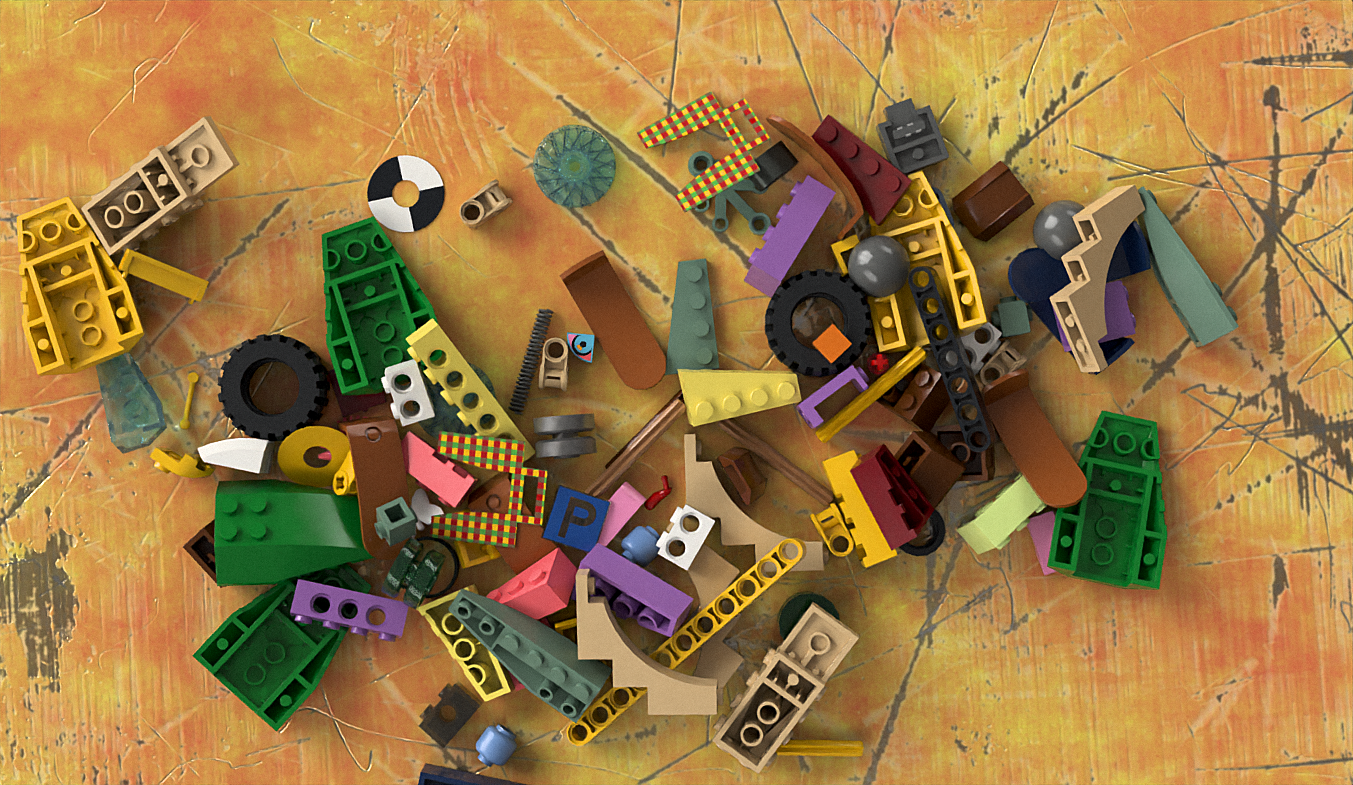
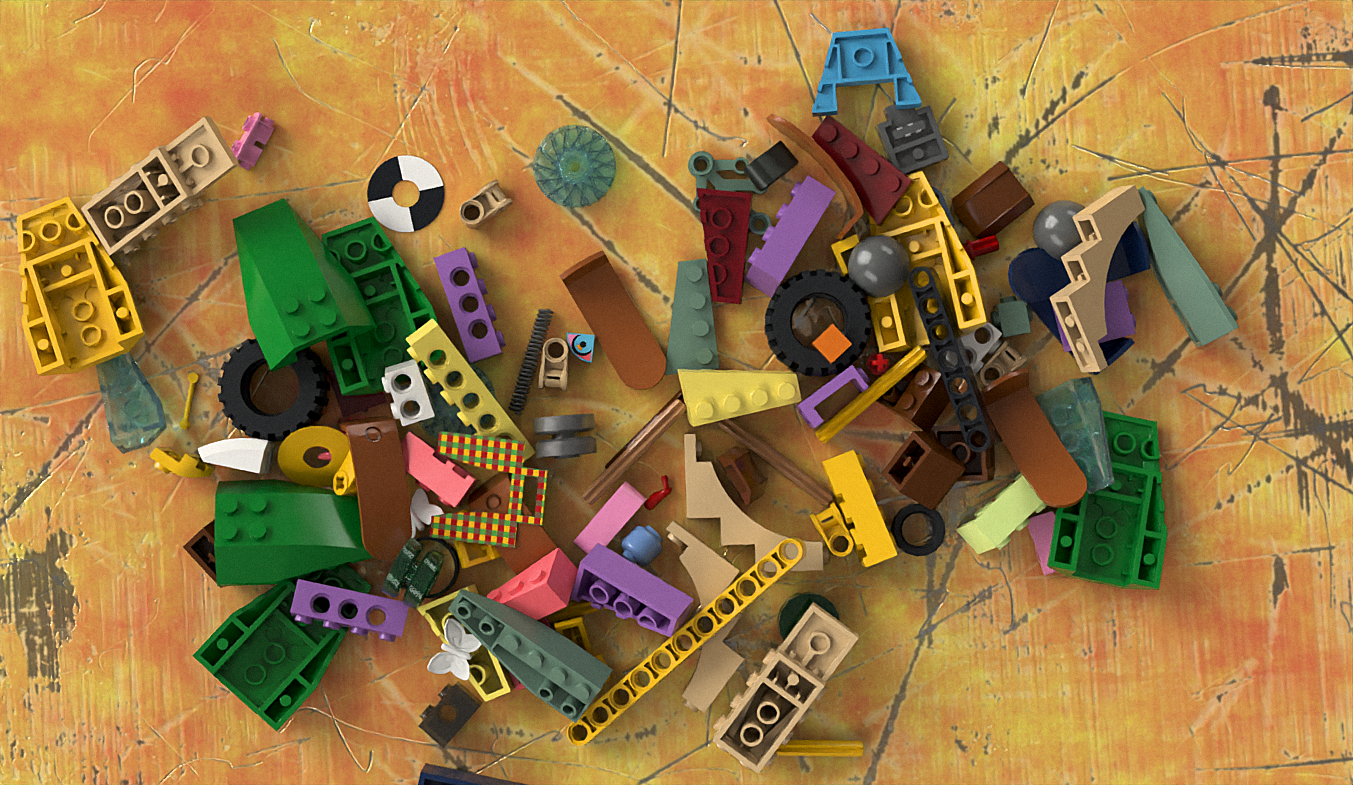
yellow container [118,248,209,305] -> none
sand green brick [374,497,418,547] -> none
medium blue head [475,724,517,767] -> none
blue piece [541,484,611,553] -> none
tan arch [576,569,723,715] -> none
piece [637,92,770,213] -> none
white brick [656,504,715,570] -> none
dark red wedge [850,443,935,551] -> none
none -> bright pink hinge [231,112,275,171]
none -> green wedge [232,198,376,372]
none -> white piece [427,618,483,681]
none -> medium lavender brick [434,247,506,365]
none -> dark red wing [697,188,753,304]
none -> dark azure wing [812,28,921,117]
none -> red axle [962,235,999,261]
none -> clear light blue wedge [1035,377,1115,494]

